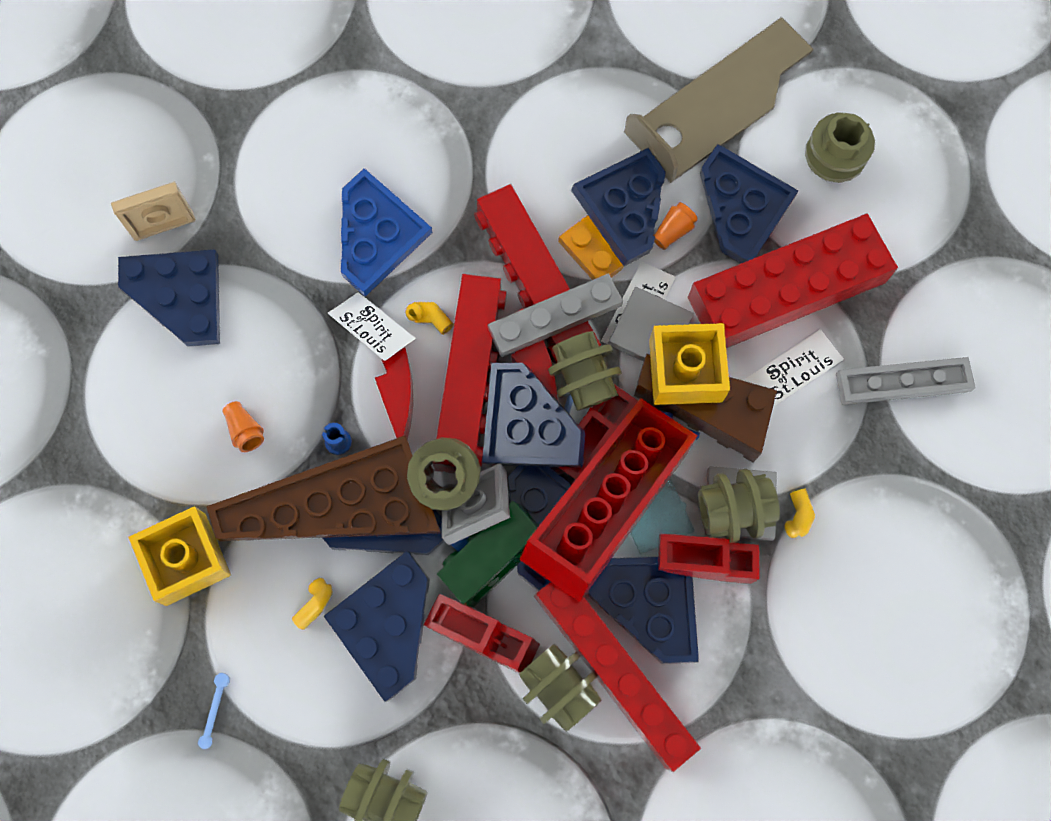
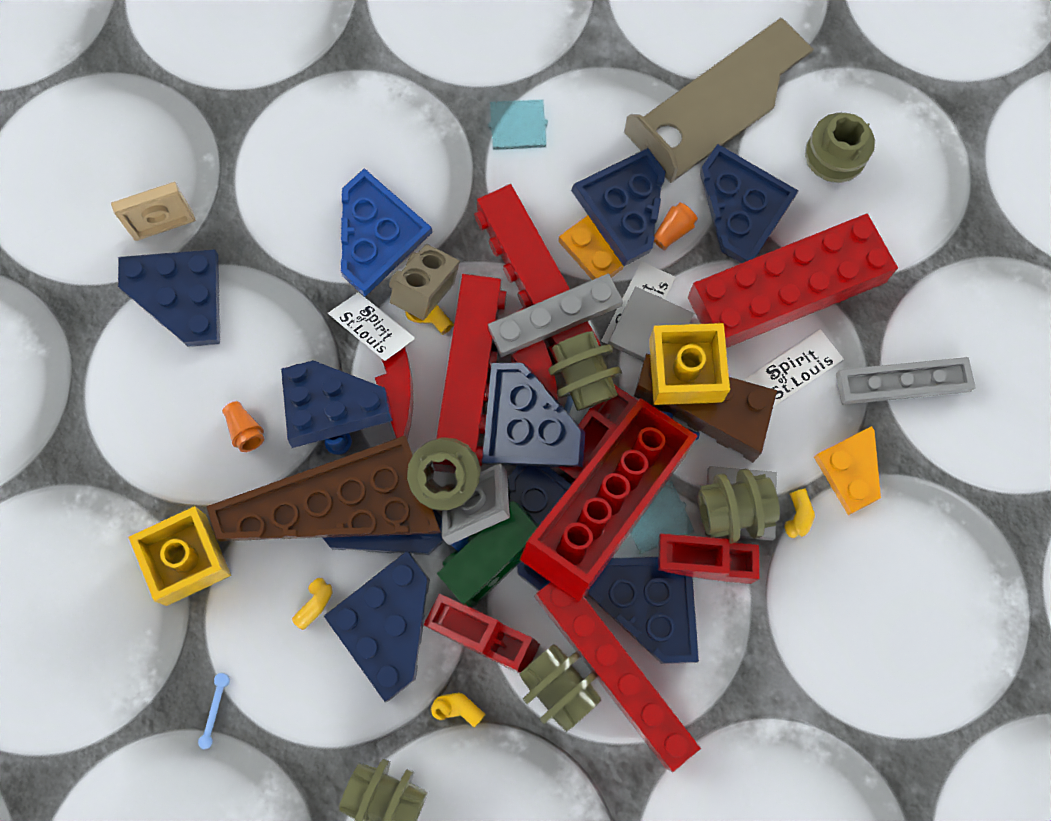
none -> dark blue plate [281,360,393,448]
none -> dark tan brick [389,243,460,321]
none -> yellow arm [431,692,486,728]
none -> clear light blue piece [488,99,548,150]
none -> light orange wing [814,426,881,515]

